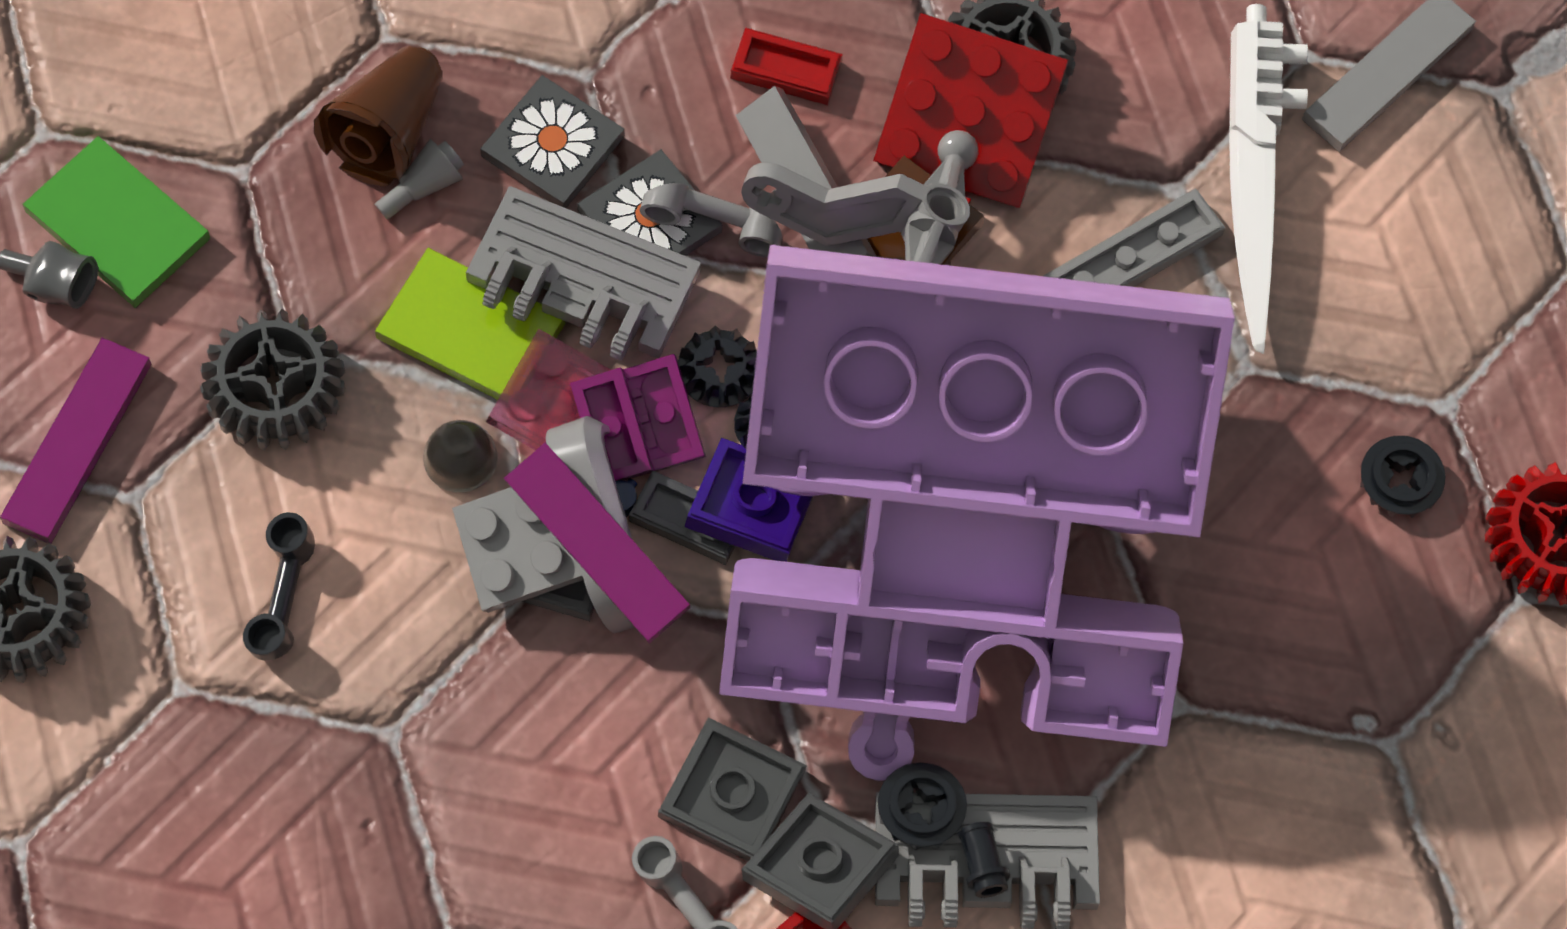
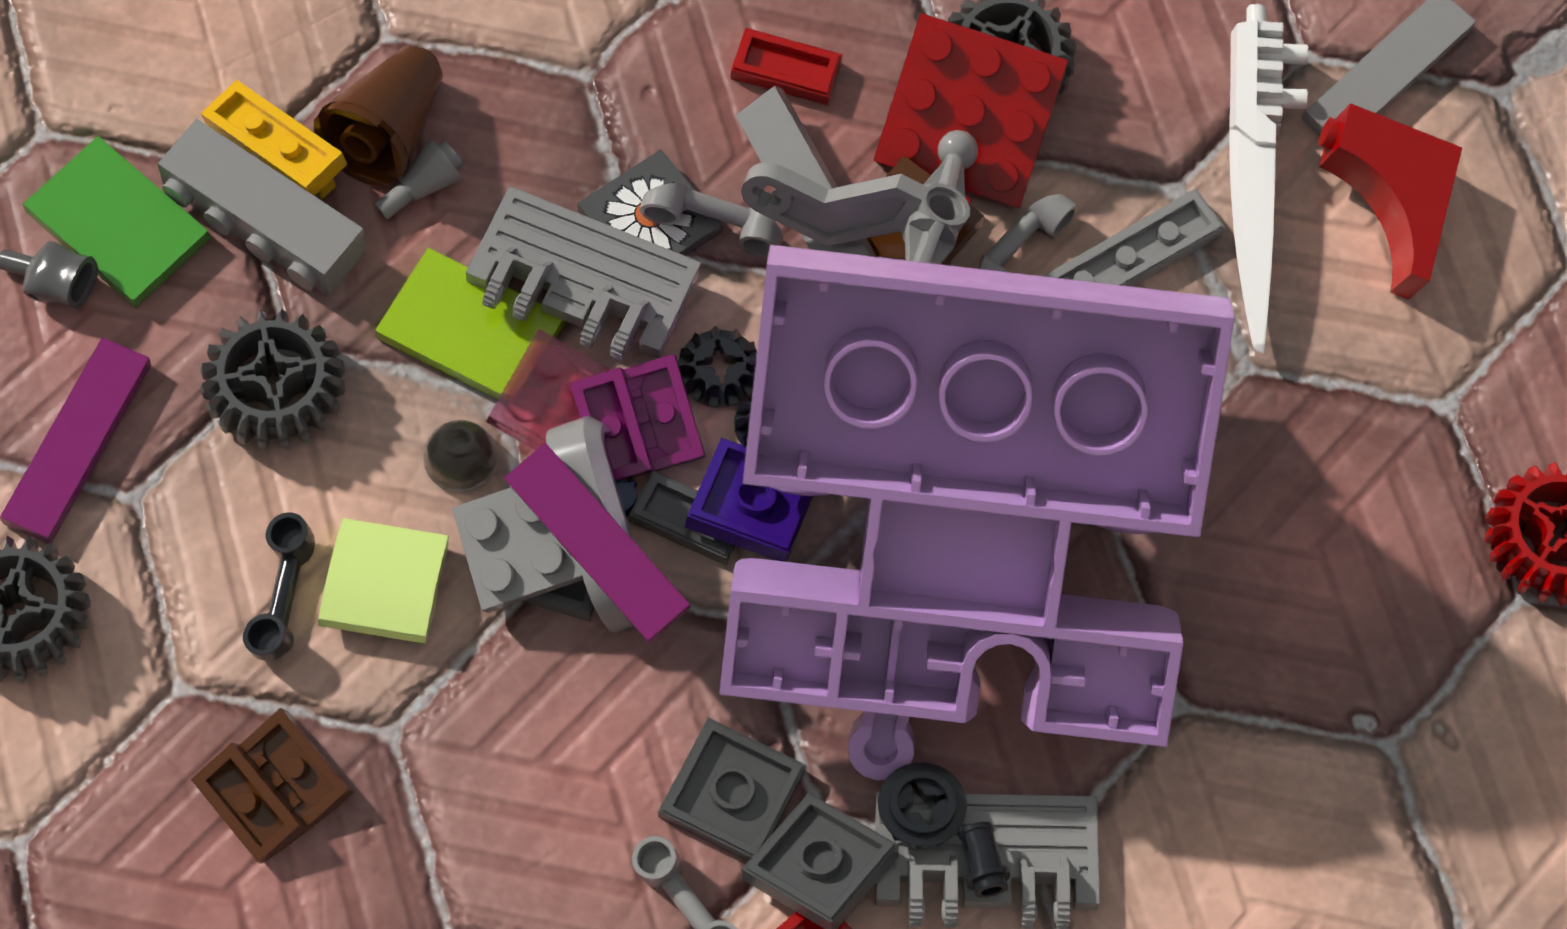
tile [480,75,625,208] -> none
black gear [1360,436,1446,518] -> none
none -> light grey brick [157,118,367,297]
none -> reddish brown slope [191,708,354,863]
none -> yellow hinge [200,80,347,199]
none -> yellowish green slope [318,518,449,644]
none -> light grey bar [978,194,1078,272]
none -> red arch [1318,103,1462,300]

